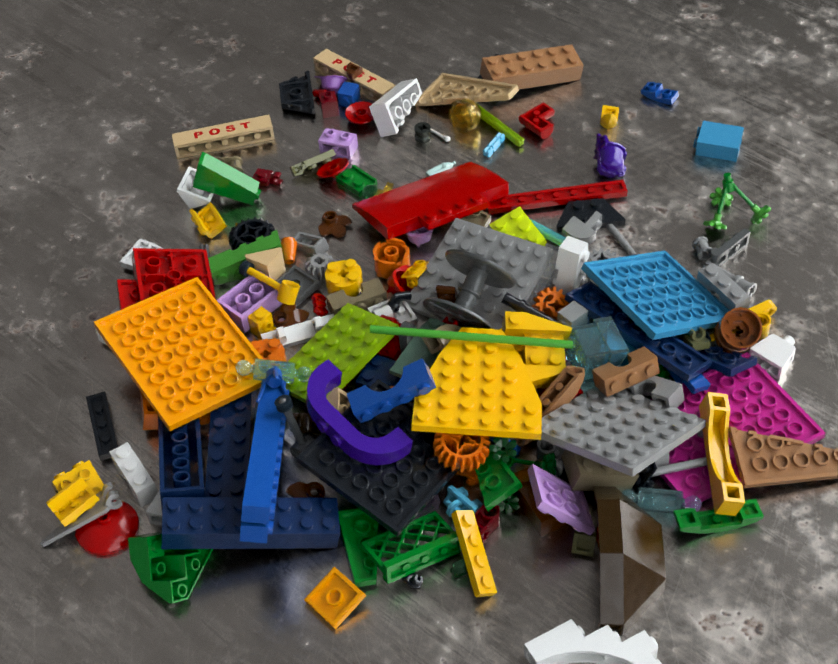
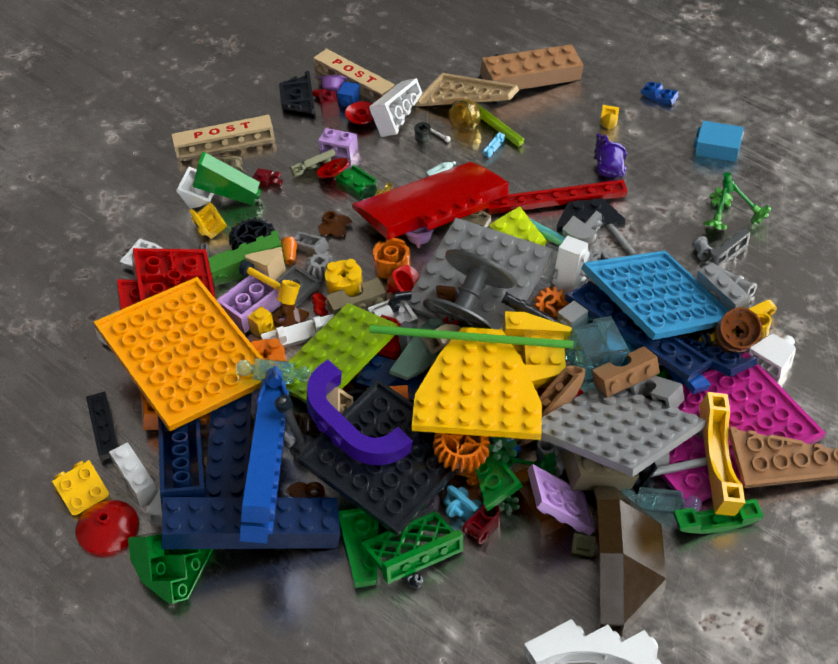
light grey flag [40,482,123,547] -> none
yellow bracket [46,476,100,527] -> none
light orange plate [304,567,366,629] -> none
reddish brown tile [347,62,363,80] -> none
blue arch [347,358,437,423] -> none
yellow hinge [401,260,429,289] -> none
clear green plate [450,559,468,578] -> none
yellow plate [451,510,497,597] -> none
red brick [519,102,555,139] -> none
olive tile [683,327,711,350] -> none

